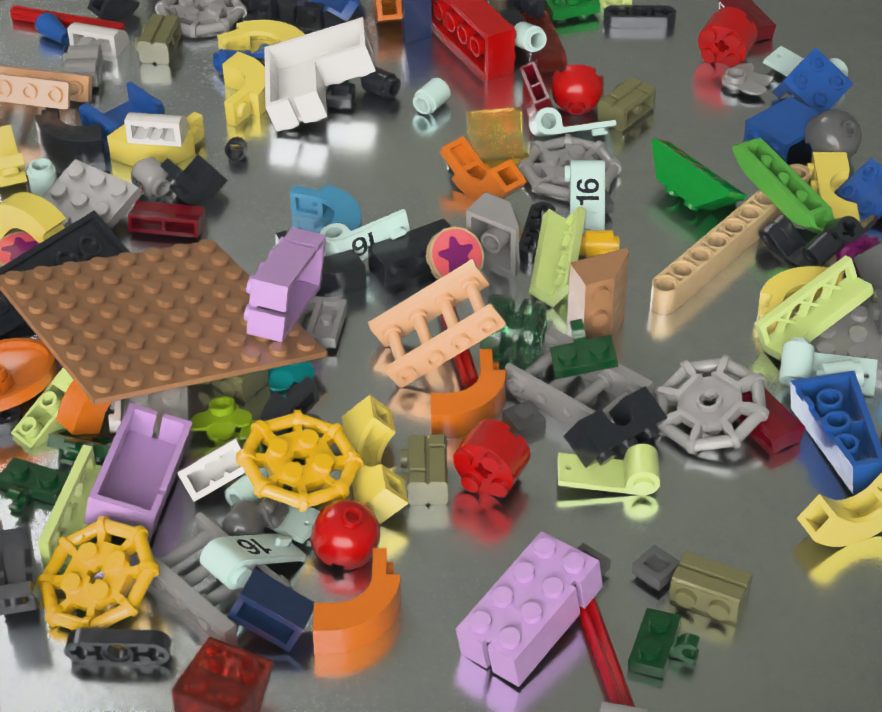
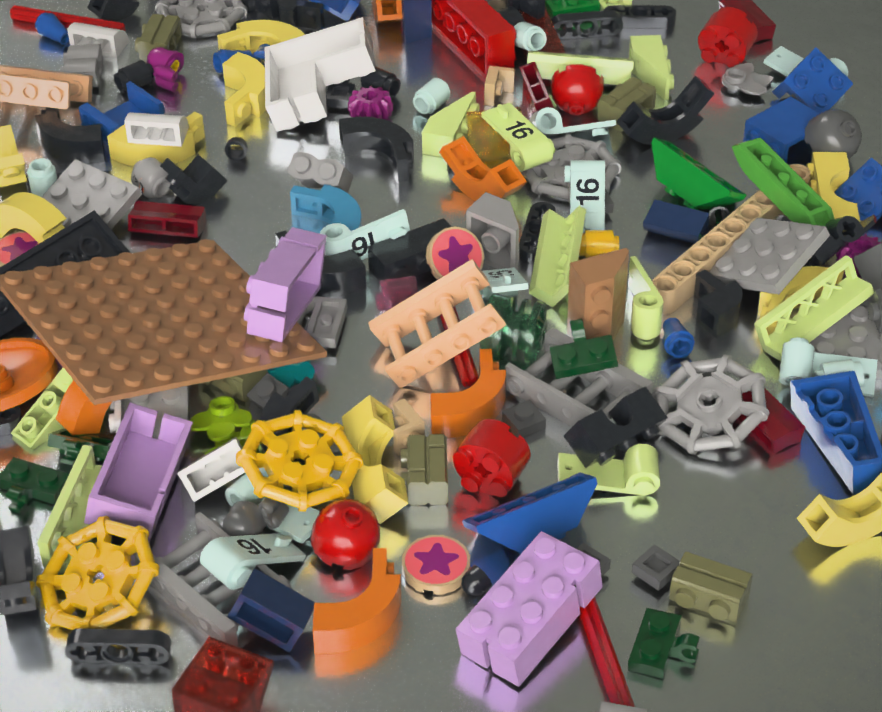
none -> black brick [113,60,154,93]
none -> magenta piece [146,47,184,92]
none -> dark grey plate [246,373,290,410]
none -> light grey brick [287,152,354,193]
none -> black arch [339,117,414,182]
none -> magenta gear [348,86,393,121]
none -> clear pink bracket [375,276,418,313]
none -> tan bracket [393,399,425,456]
none -> tile [402,535,470,594]
none -> yellowish green slope [422,92,480,158]
none -> black hinge [461,565,492,596]
none -> blue wedge [462,472,598,553]
none -> light aqua door [480,267,528,300]
none -> yellowish green door [481,102,555,172]
none -> tan bracket [484,66,515,106]
none -> yellowish green fence [527,51,634,85]
none -> black beam [549,10,624,40]
none -> black arch [617,76,715,145]
none -> yellowish green door [628,256,664,340]
none -> yellowish green slope [629,35,674,100]
none -> dark blue brick [643,199,710,244]
none -> blue cone [663,318,695,358]
none -> black brick [694,270,743,338]
none -> black hinge [708,205,730,228]
none -> light grey plate [709,218,830,294]

